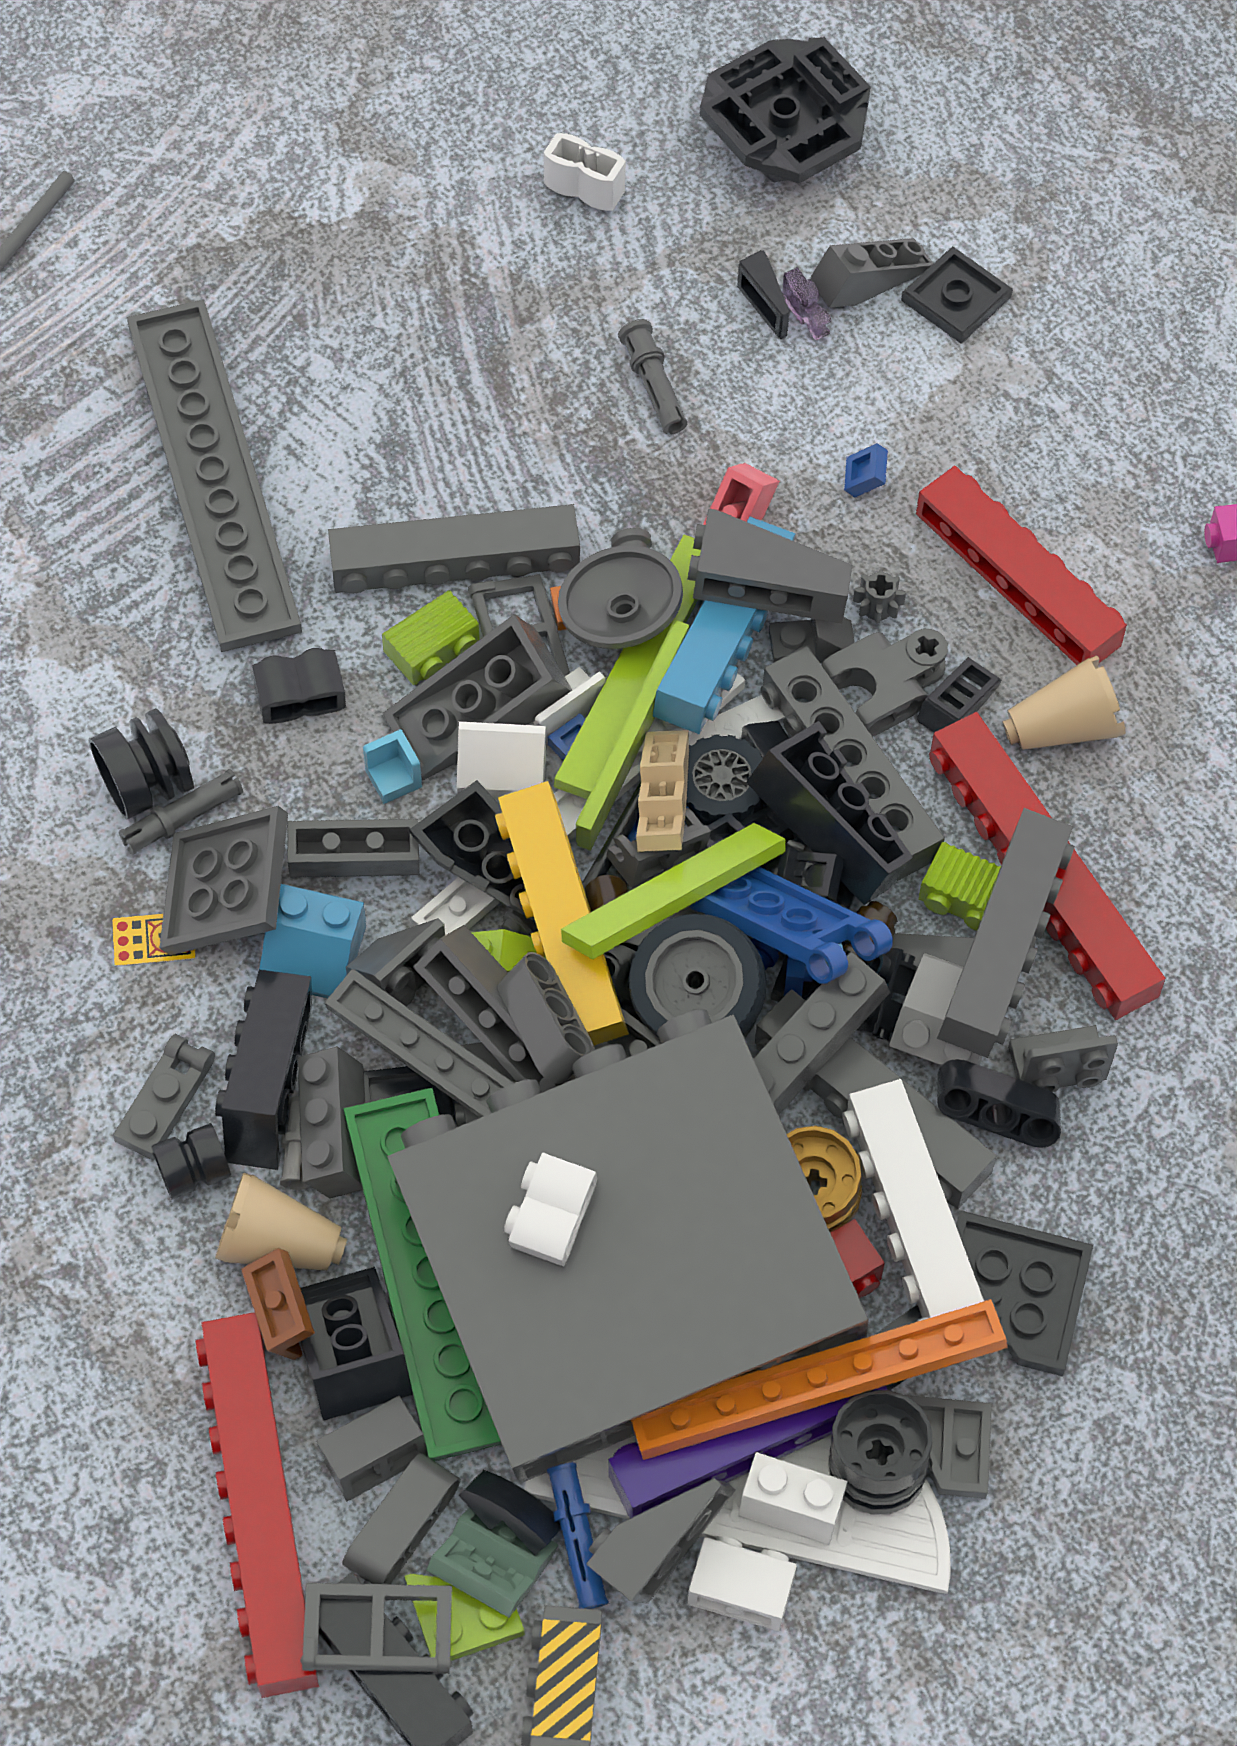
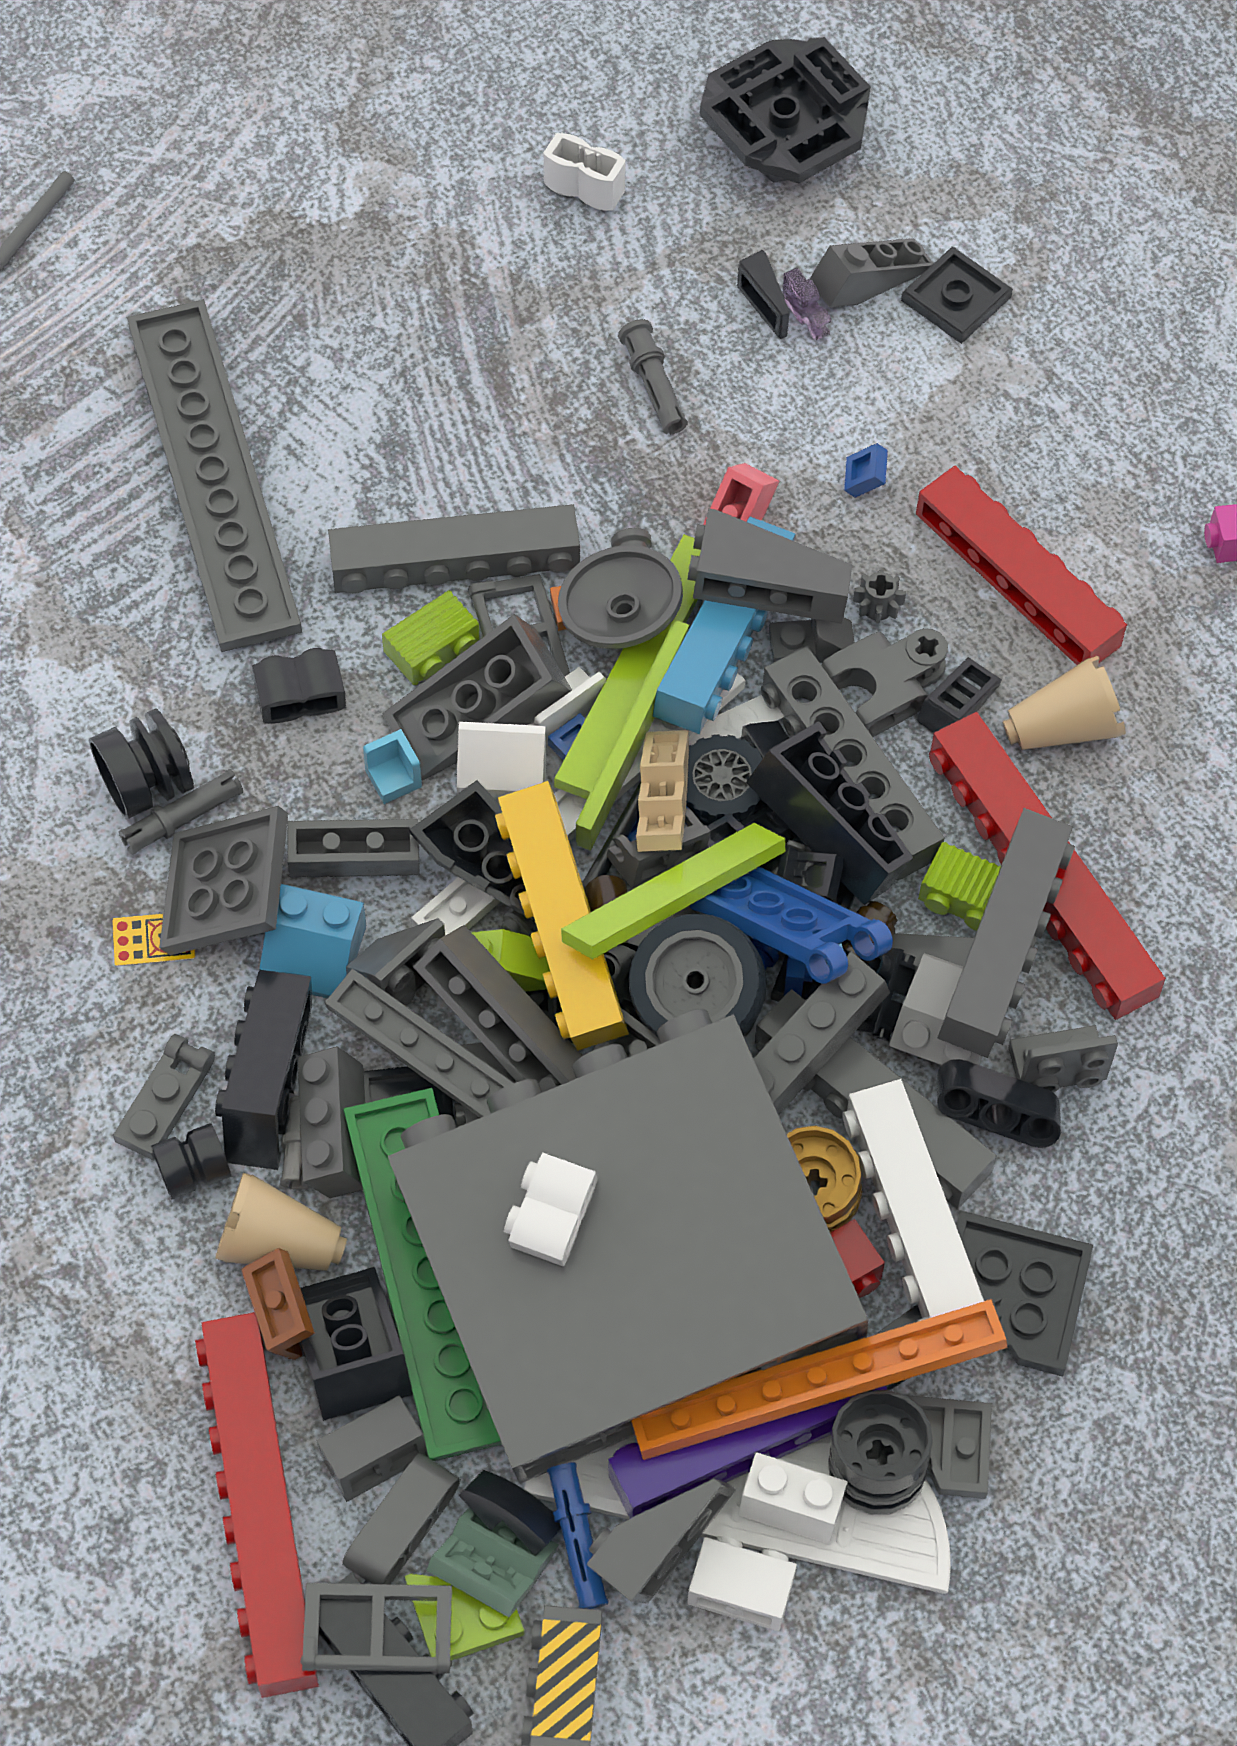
dark grey beam [497,952,594,1084] -> none

